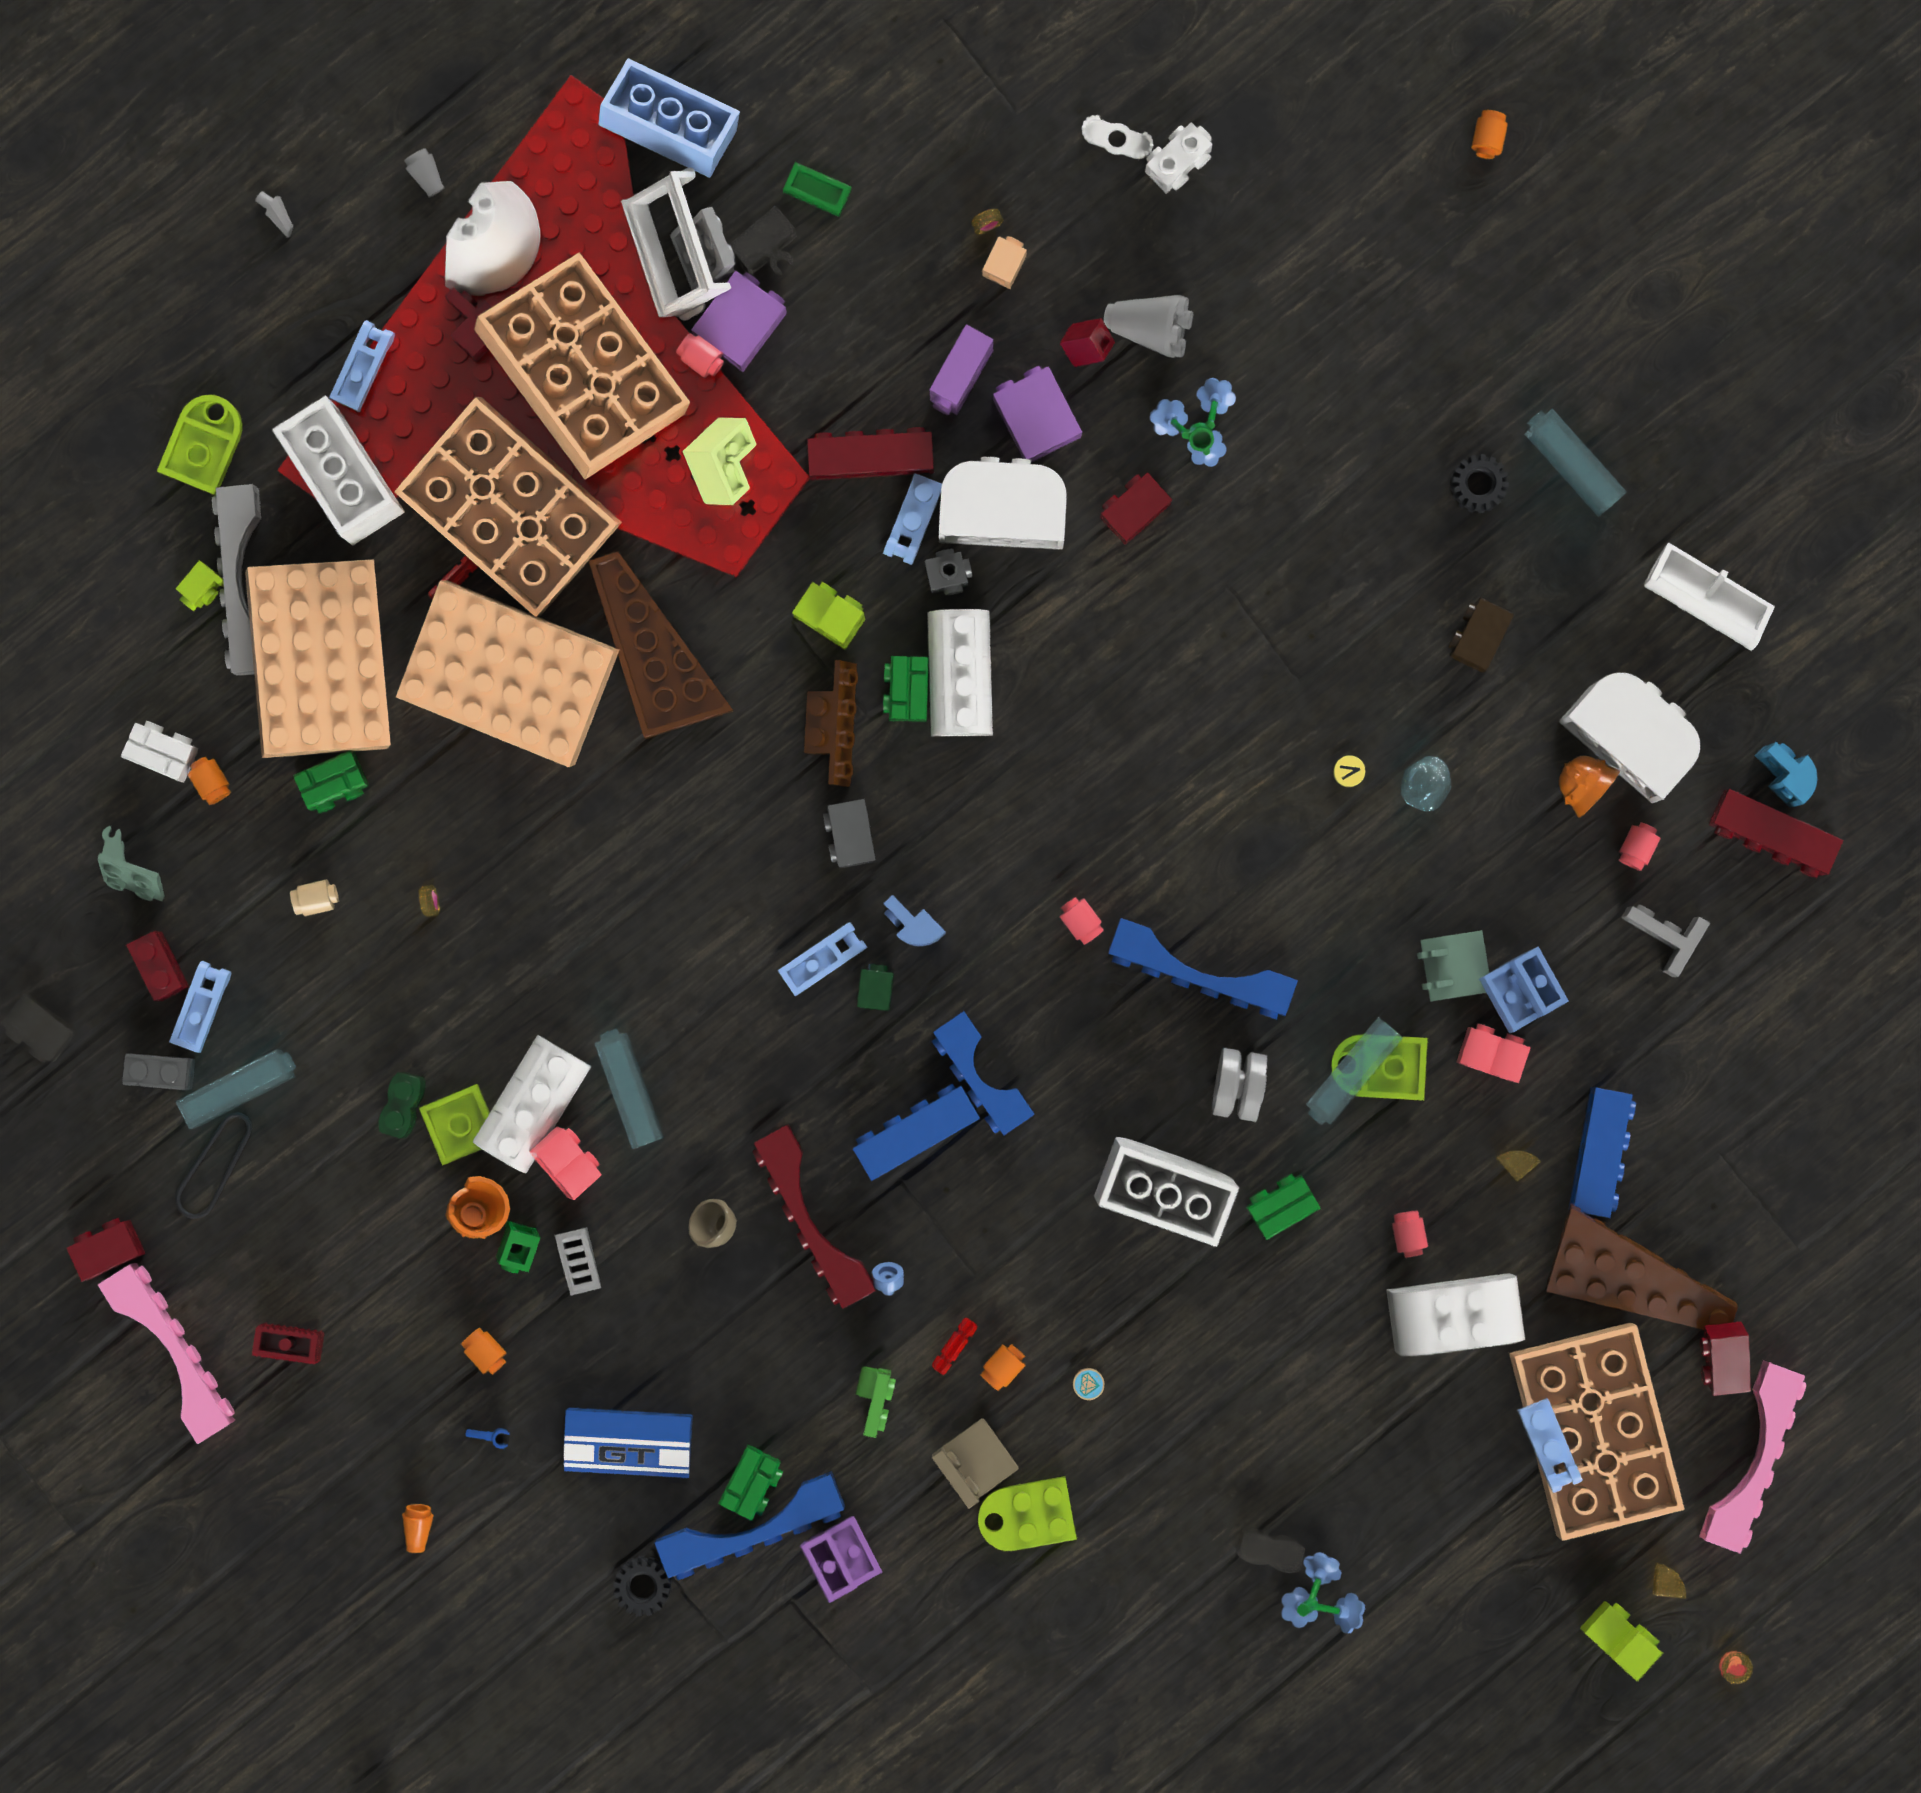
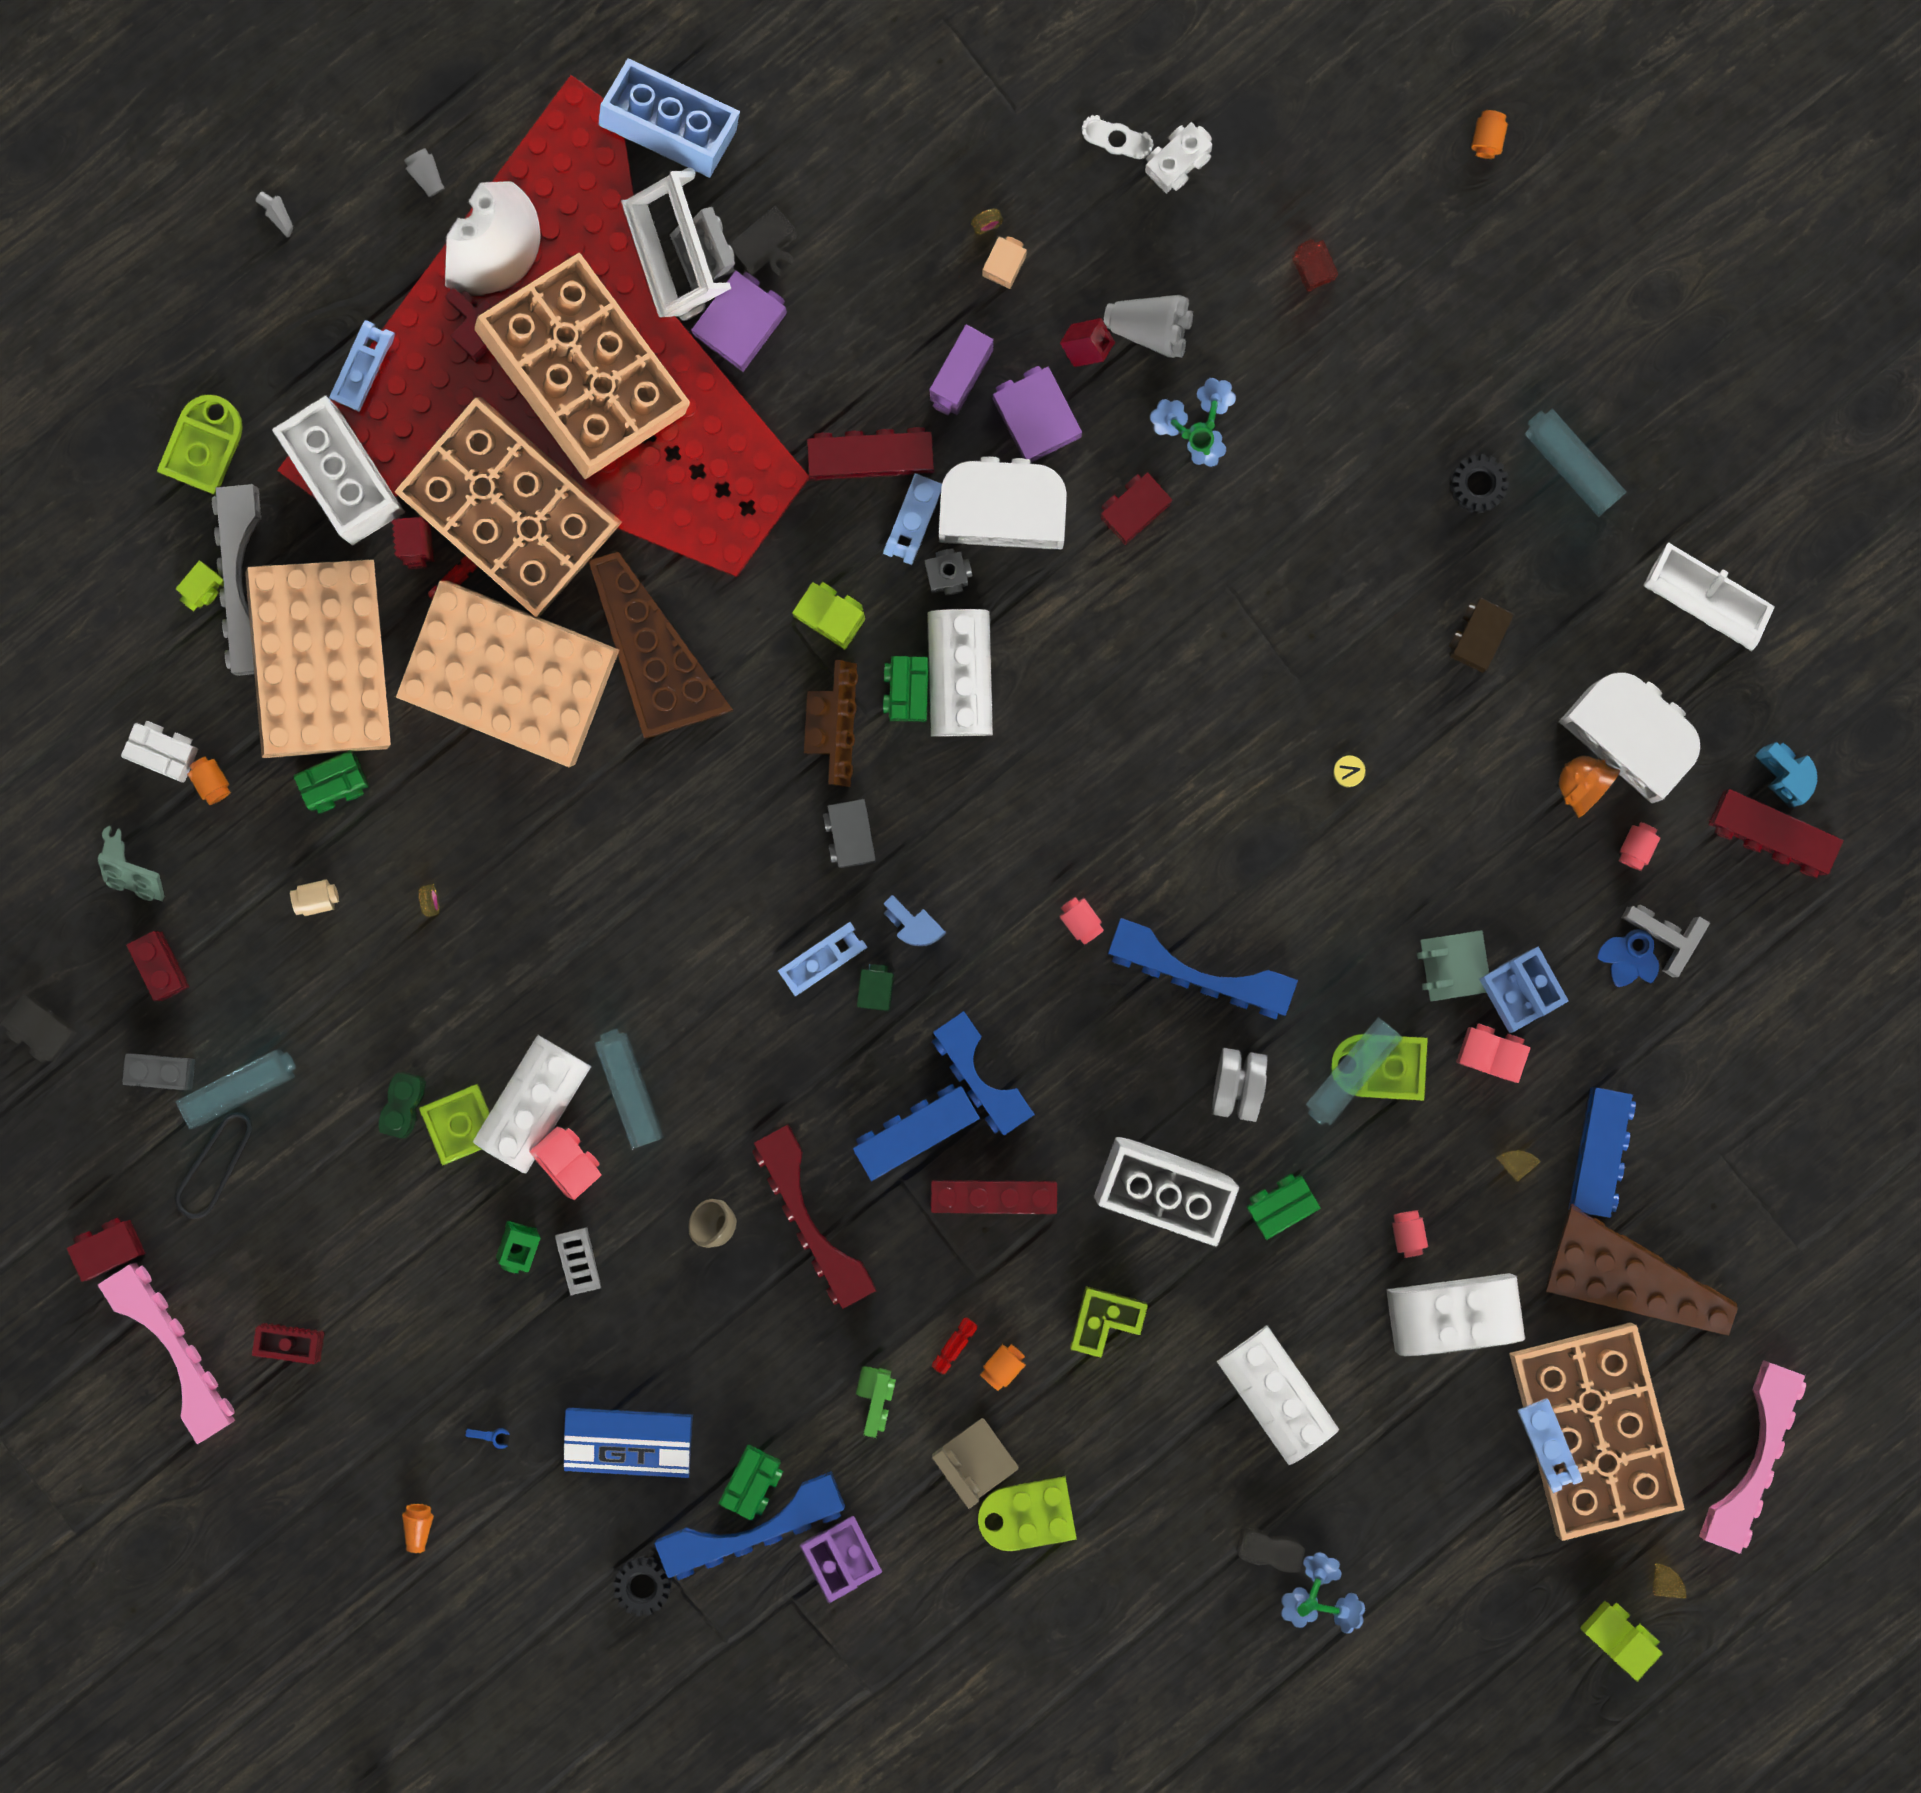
light blue plate [169,961,231,1053] -> none
orange helmet [445,1176,510,1239] -> none
orange brick [461,1327,507,1375] -> none
coral brick [676,333,724,378] -> none
yellowish green panel [682,418,757,505] -> none
green tile [783,162,852,217] -> none
medium blue tile [872,1262,904,1295] -> none
tile [1073,1368,1104,1400] -> none
clear light blue hair [1400,756,1451,811] -> none
brick [1700,1322,1751,1396] -> none
clear yellow tile [1719,1651,1753,1684] -> none
none -> dark red brick [391,517,434,569]
none -> dark red brick [931,1180,1057,1214]
none -> lime brick [1070,1286,1148,1358]
none -> white container [1217,1325,1339,1465]
none -> clear red brick [1292,239,1338,292]
none -> blue plate [1597,929,1659,987]

